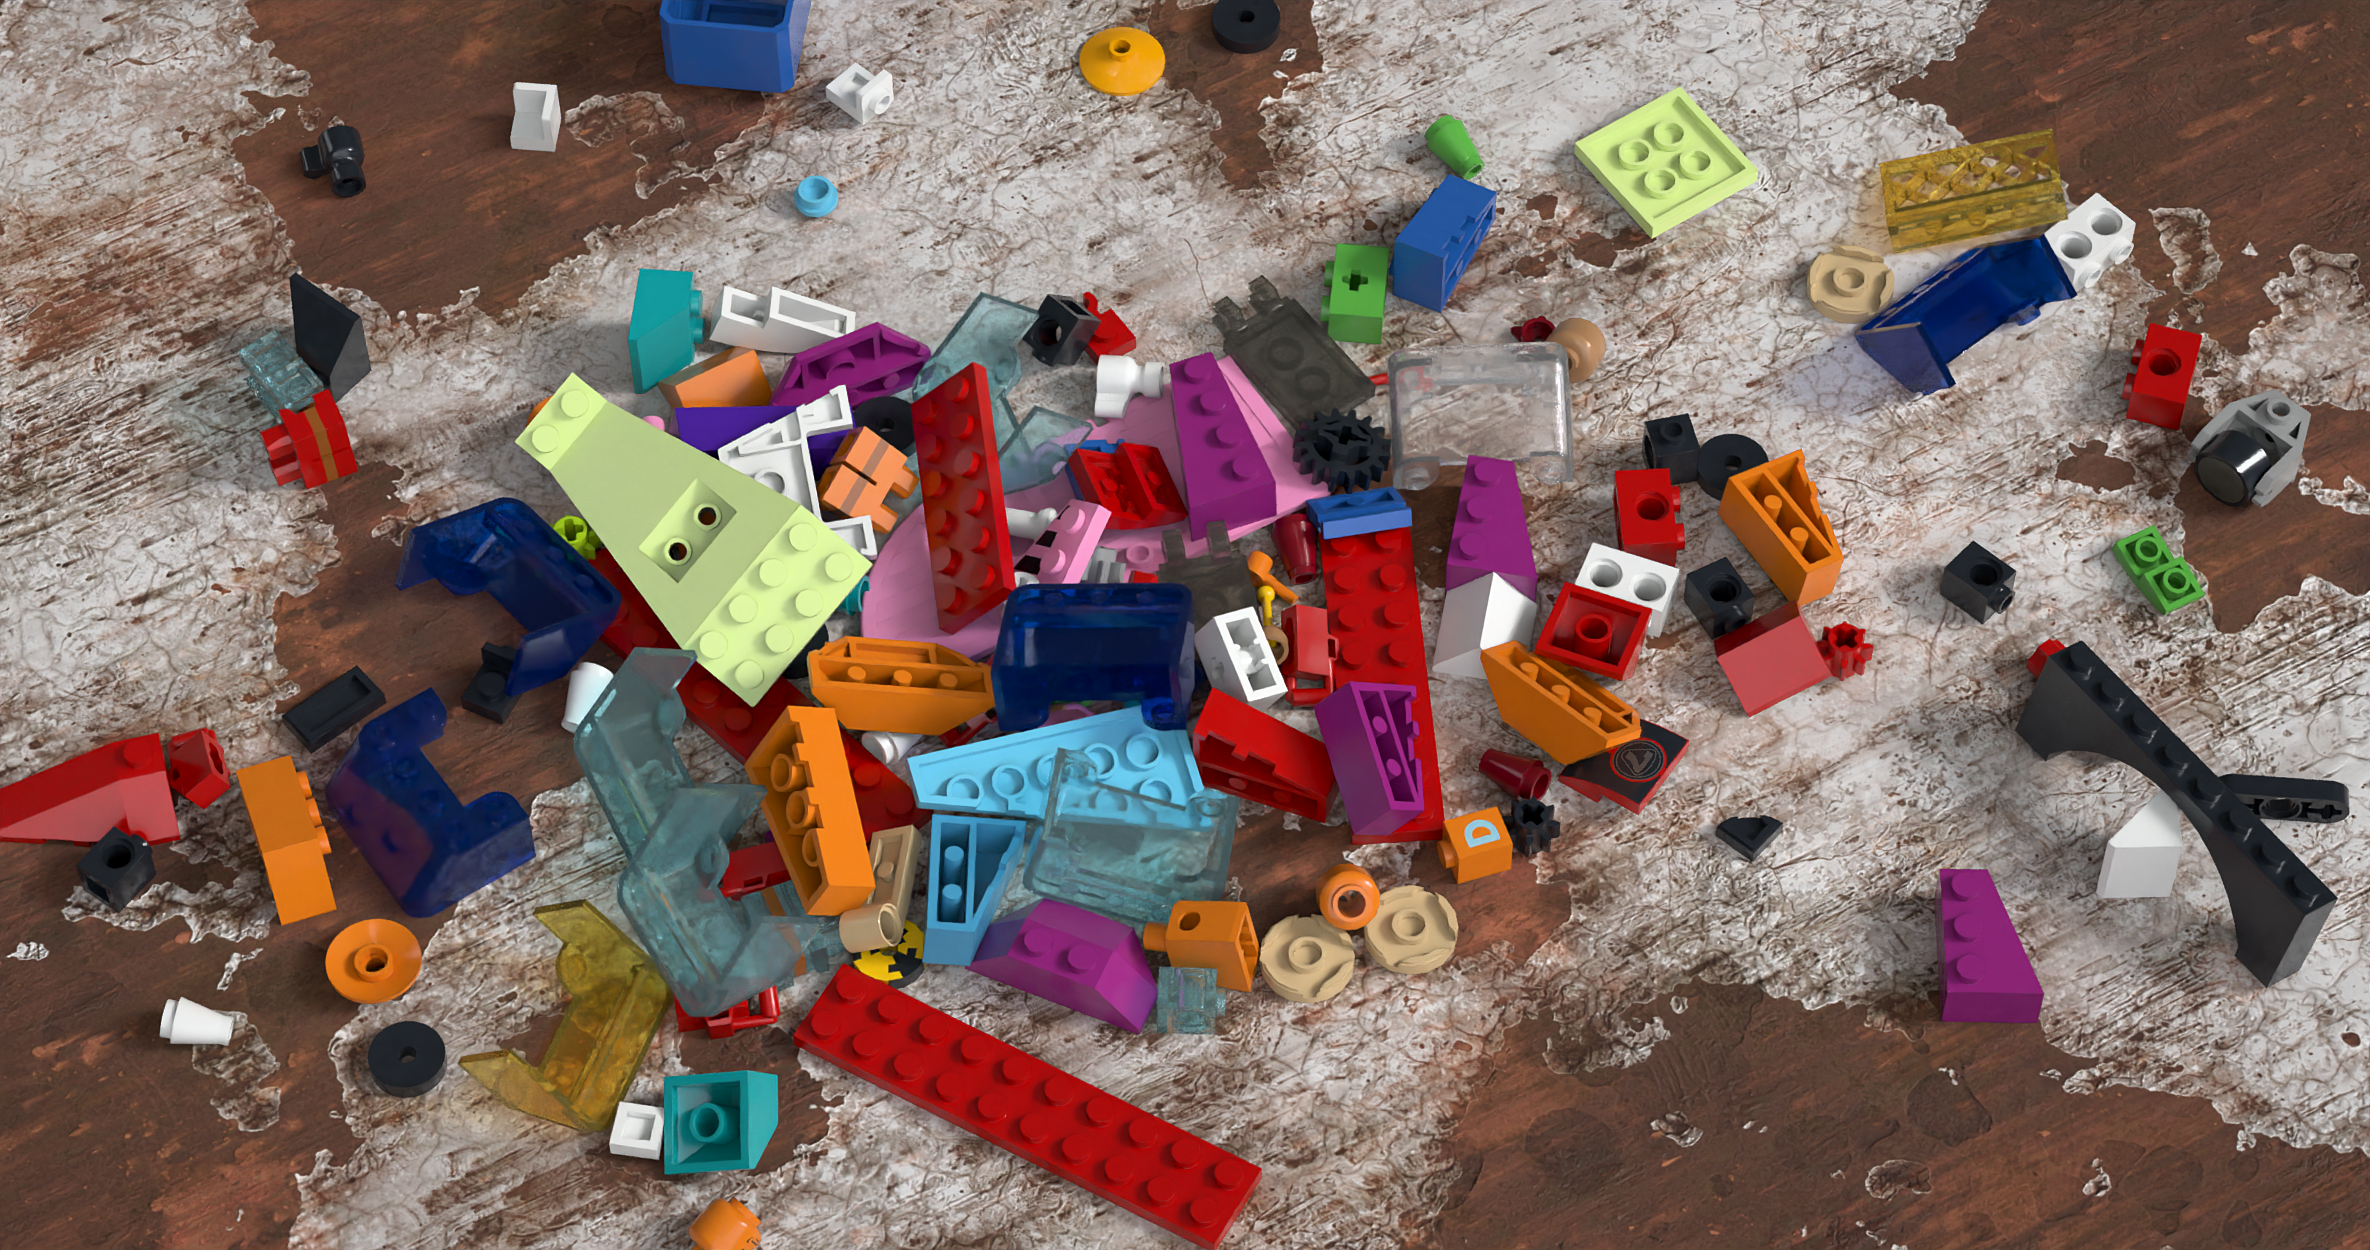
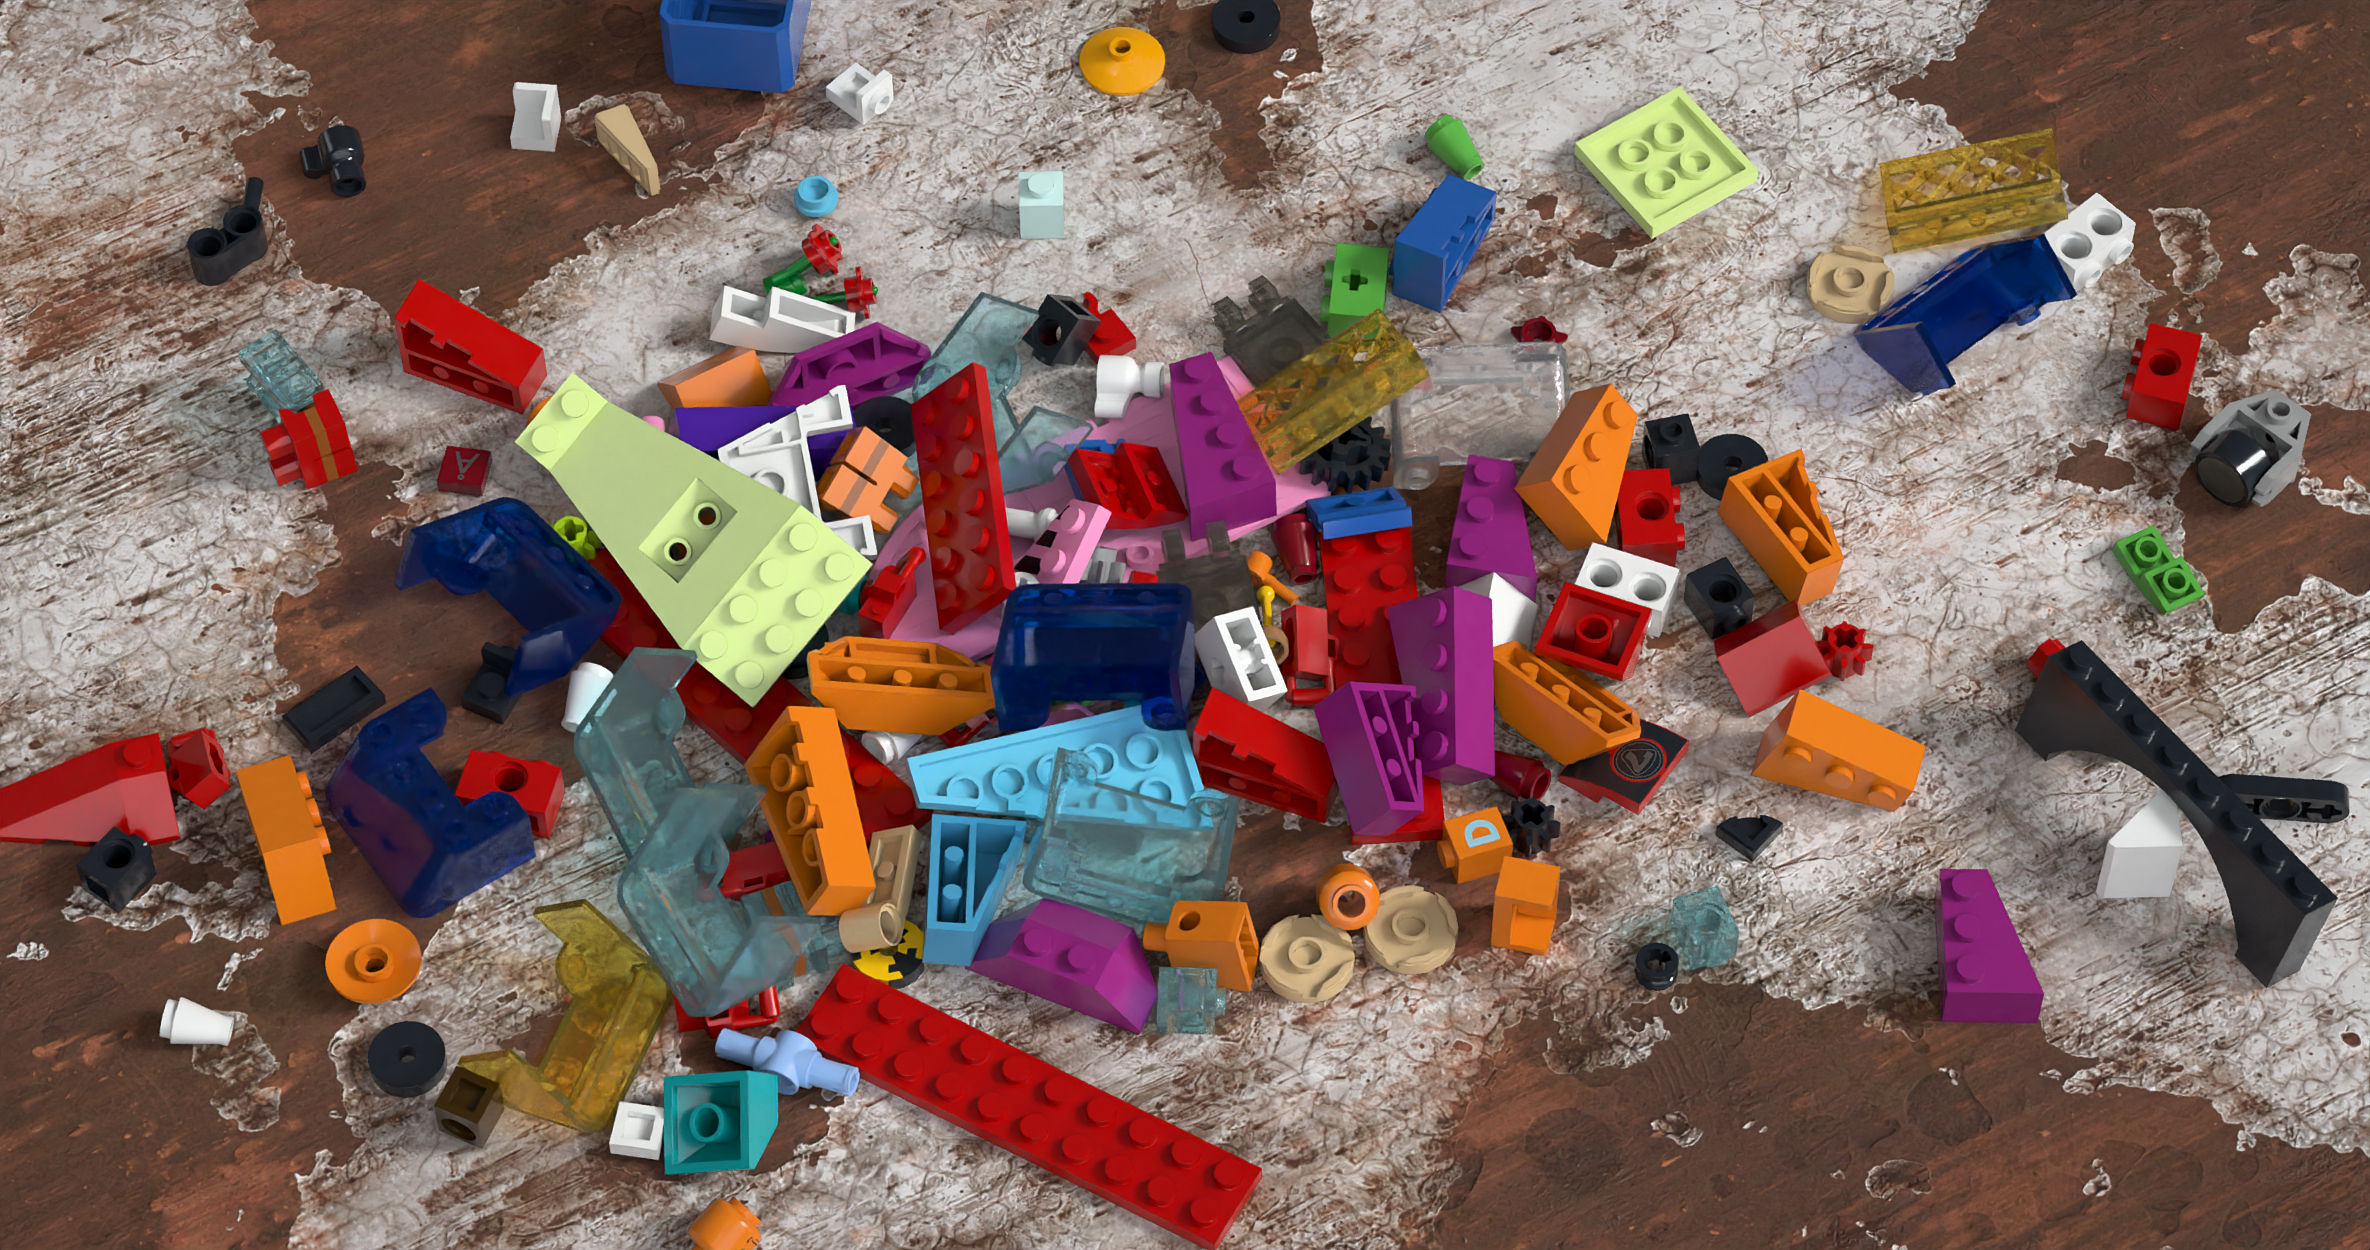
black slope [289,272,372,403] -> none
teal slope [628,268,706,394] -> none
medium nougat head [1542,318,1606,383] -> none
black brick [1940,540,2016,625] -> none
none -> black beam [187,177,268,286]
none -> red wedge [394,279,547,415]
none -> dark brown brick [434,1066,505,1149]
none -> dark red tile [437,446,492,496]
none -> red brick [454,749,565,839]
none -> tan slope [594,104,660,196]
none -> light blue pin [715,1028,860,1097]
none -> red plant [763,224,878,319]
none -> red piece [858,546,926,639]
none -> light aqua brick [1019,171,1064,239]
none -> clear yellow fence [1236,308,1431,475]
none -> magenta wedge [1387,586,1495,786]
none -> orange panel [1491,855,1561,956]
none -> orange wedge [1514,383,1638,551]
none -> black bush [1635,942,1679,991]
none -> clear light blue brick [1670,885,1739,970]
none -> orange wedge [1750,689,1926,812]

